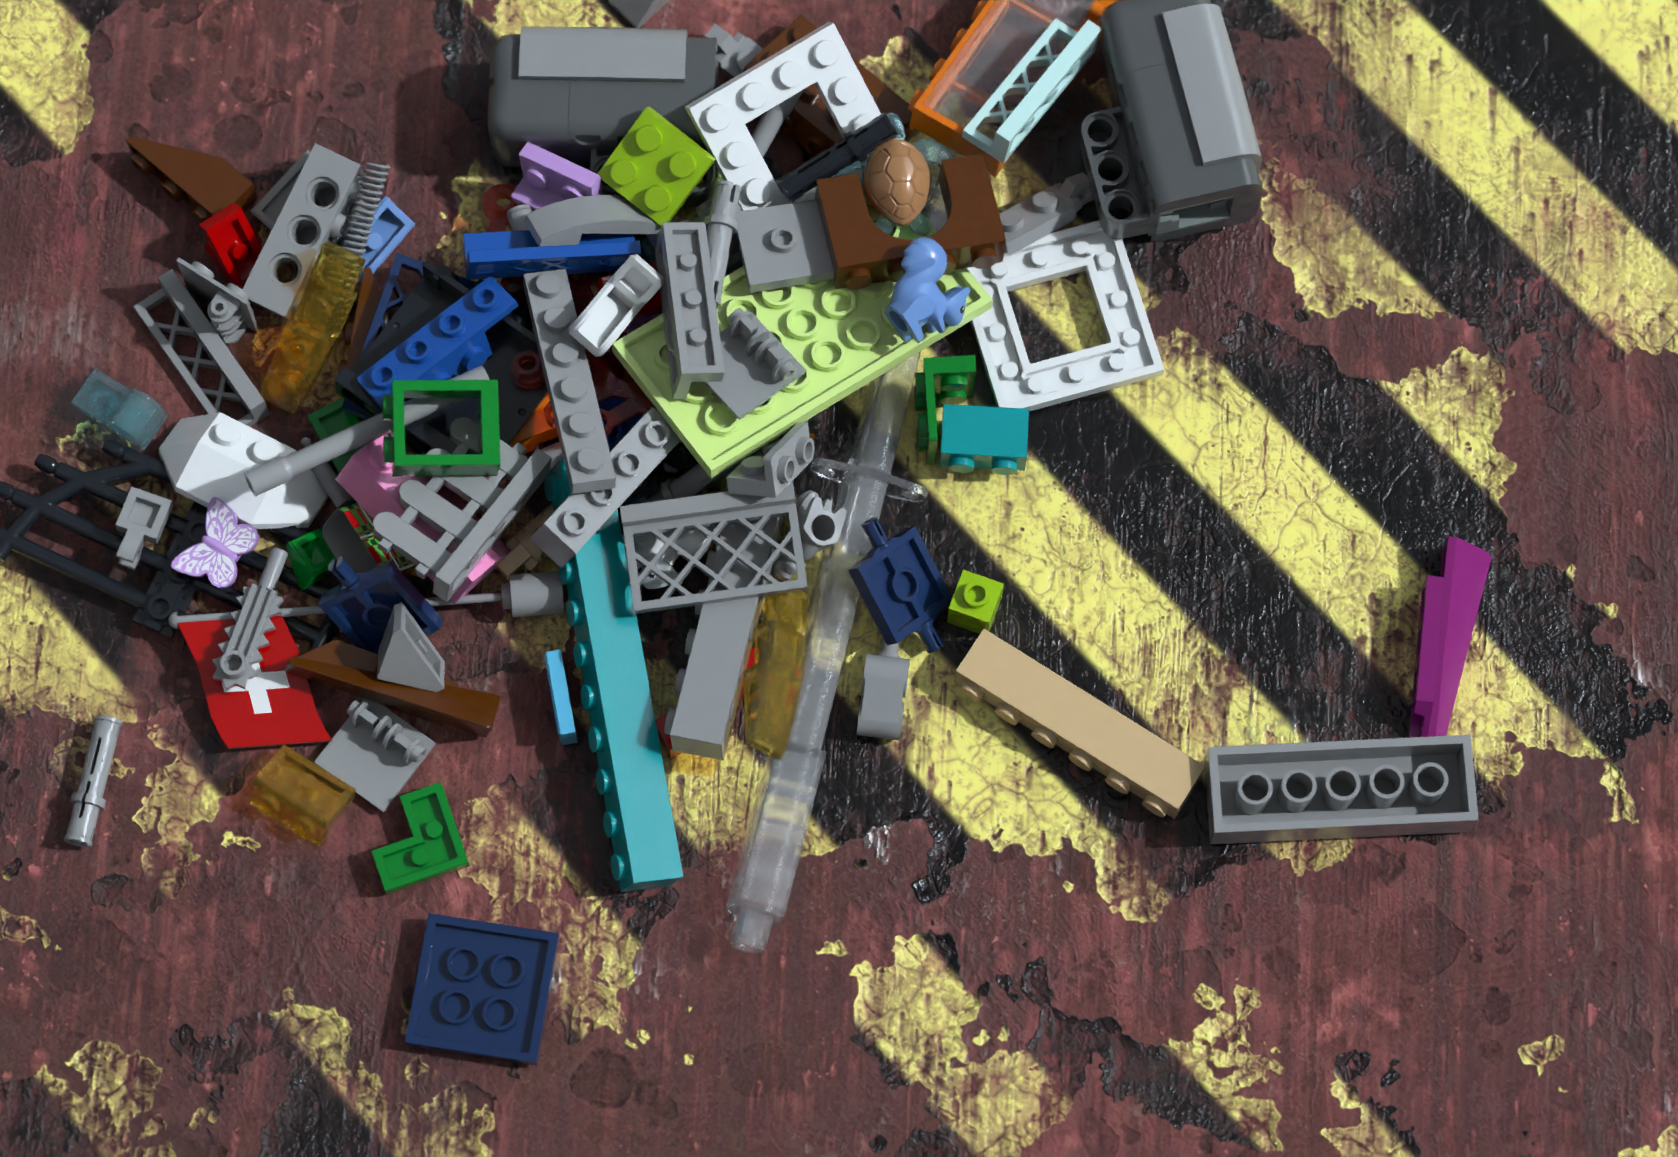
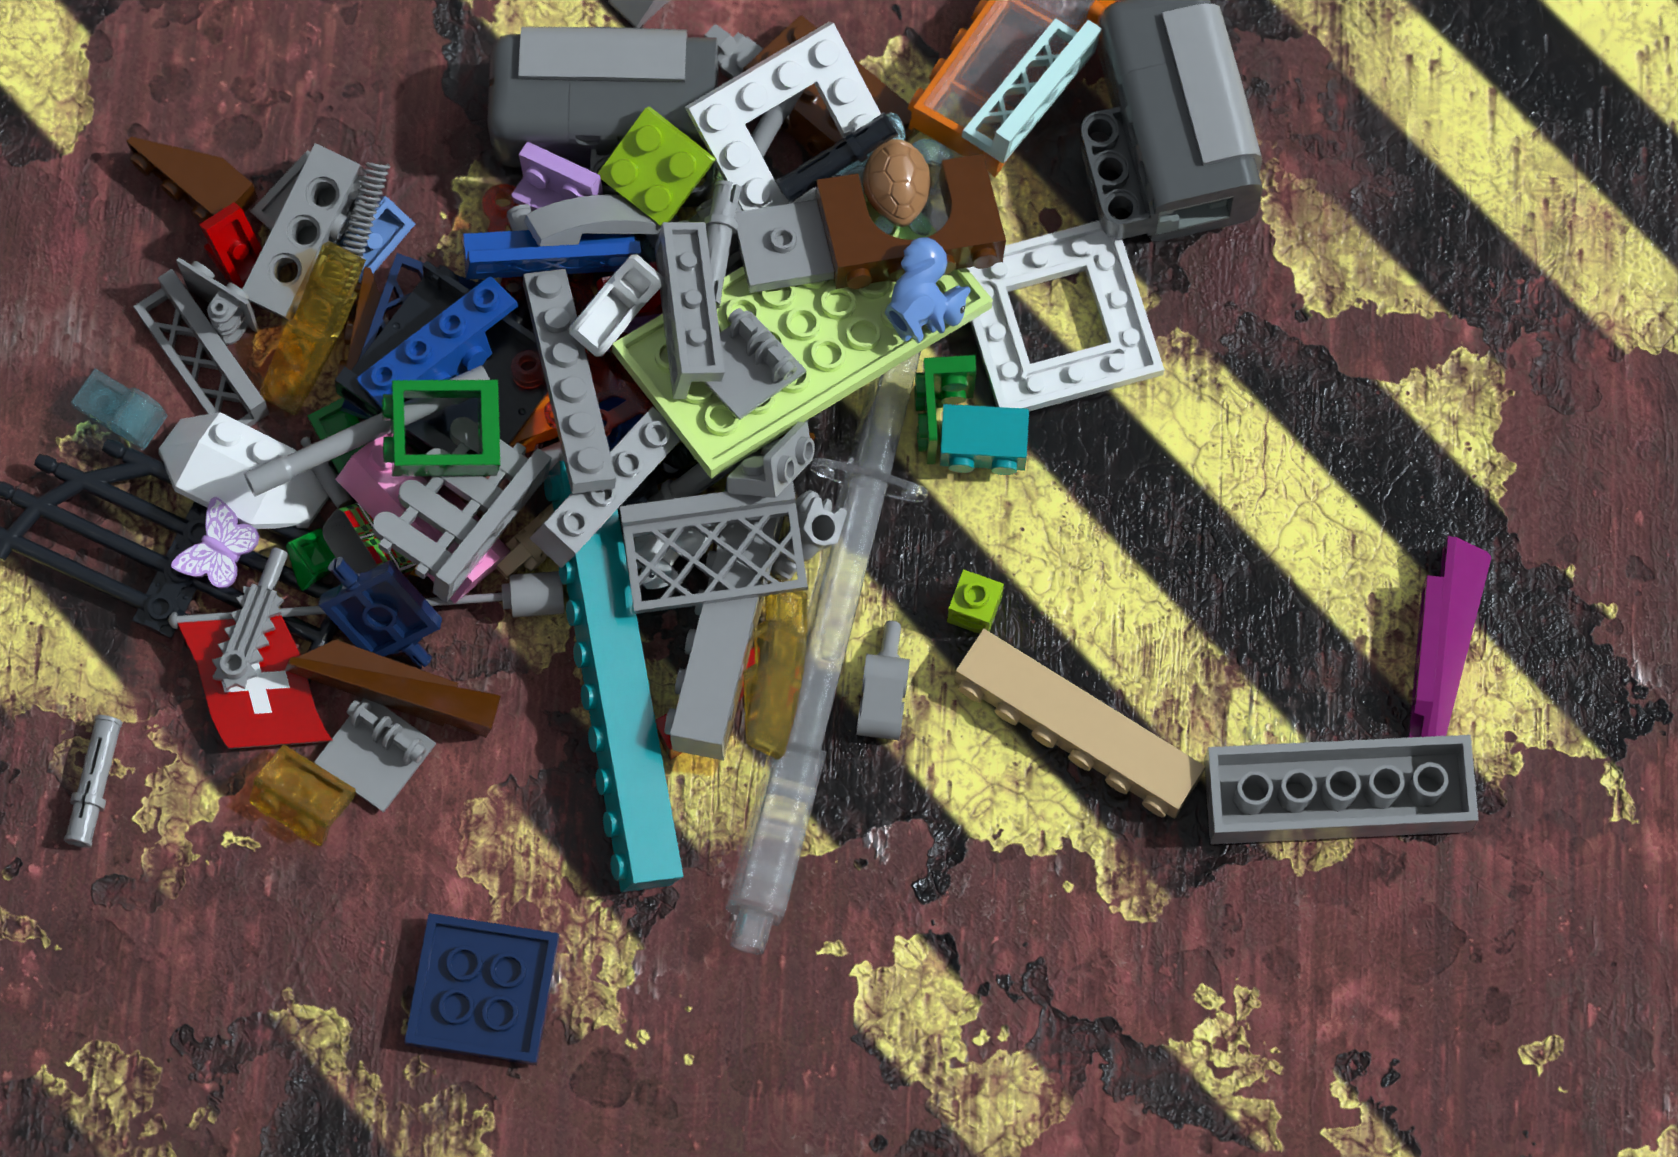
light grey plate [115,486,173,570] -> none
green plate [372,782,470,895] -> none
light grey slope [377,602,445,692] -> none
medium azure tile [544,649,578,745] -> none
dark blue plate [848,517,952,653] -> none
light grey hinge [999,172,1094,255] -> none

